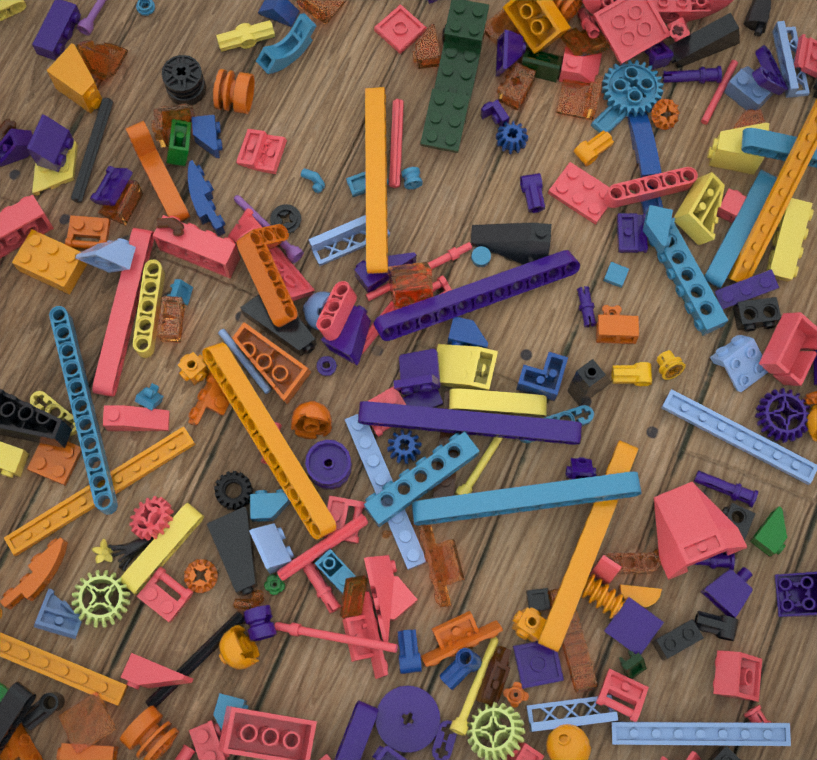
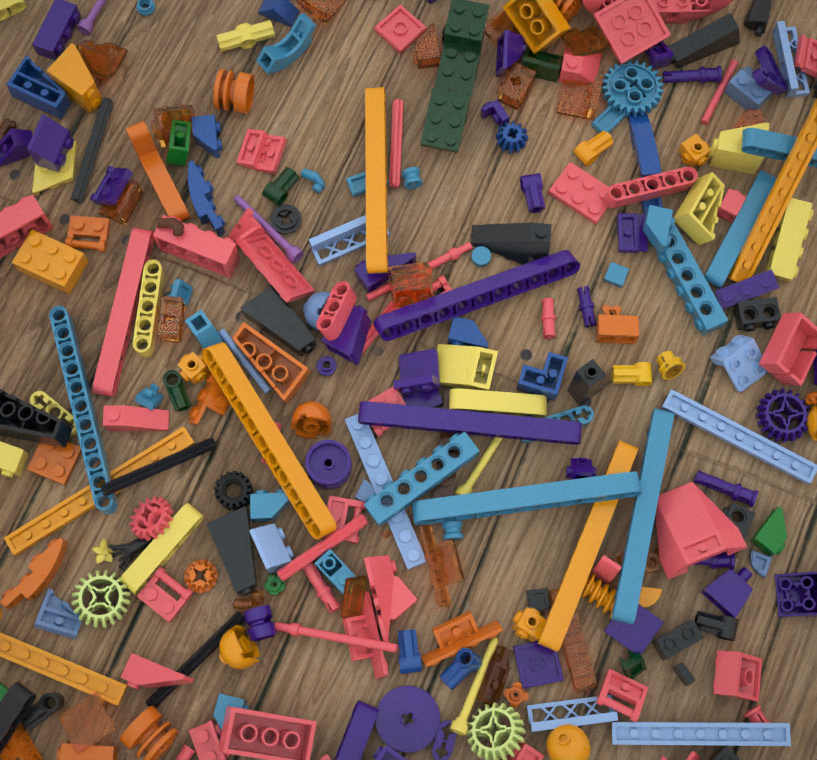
light blue slope [75,238,136,273] -> none
black wheel [161,55,206,106] -> none
orange beam [237,224,298,327] -> none
blue gear [387,429,422,465] -> none
coral pin [577,8,600,38] -> none
orange gear [651,99,680,130] -> none
coral piece [667,17,690,42] -> none
none -> blue wedge [6,55,71,119]
none -> black axle [100,438,216,496]
none -> dark green piece [163,370,192,412]
none -> dark azure slope [185,309,224,349]
none -> dark green piece [262,167,300,206]
none -> medium blue tile [355,479,375,503]
none -> dark azure wheel [442,521,464,541]
none -> coral pin [541,298,556,339]
none -> dark azure beam [611,408,674,625]
none -> black tile [672,663,695,686]
none -> light orange brick [678,133,711,168]
none -> medium blue tile [749,550,772,578]

